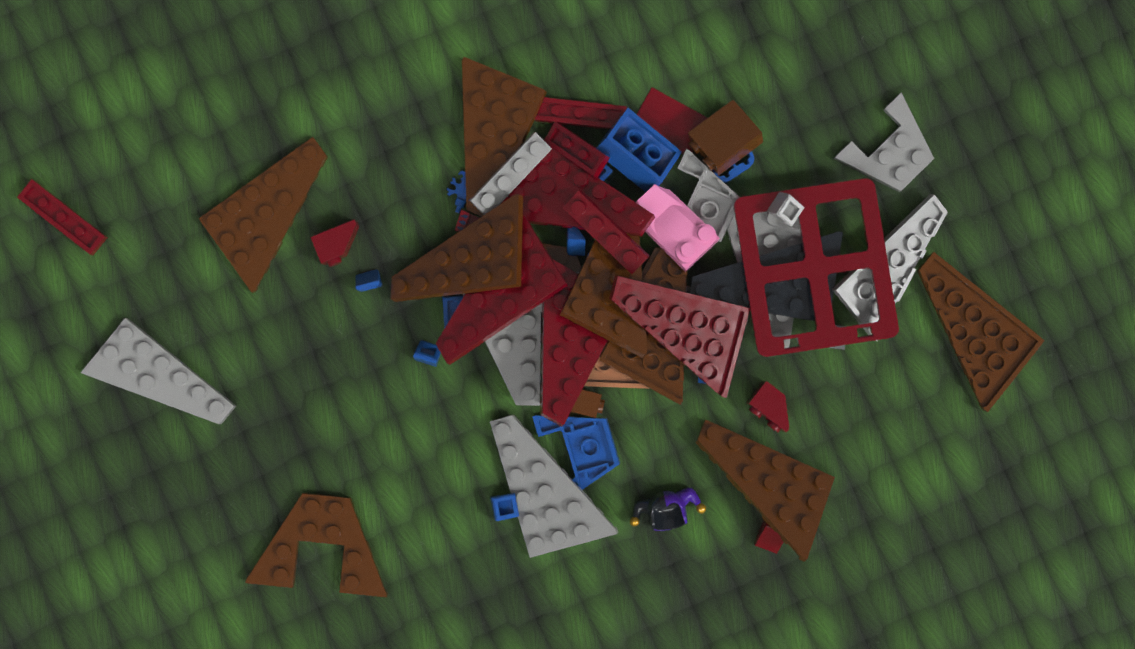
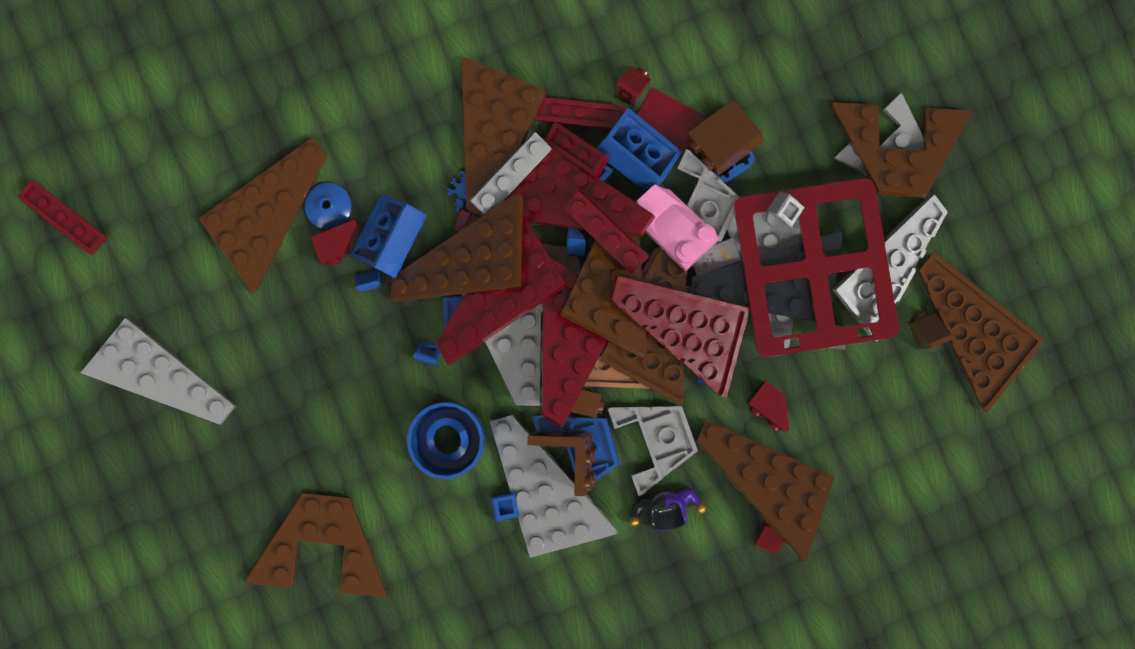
none -> blue dish [305,183,352,229]
none -> blue slope [350,193,427,278]
none -> blue piece [407,402,486,479]
none -> reddish brown bracket [527,431,596,496]
none -> light grey wing [608,406,698,496]
none -> dark red slope [615,66,651,107]
none -> light grey tile [693,238,742,275]
none -> reddish brown wing [831,102,972,198]
none -> reddish brown slope [908,312,953,349]

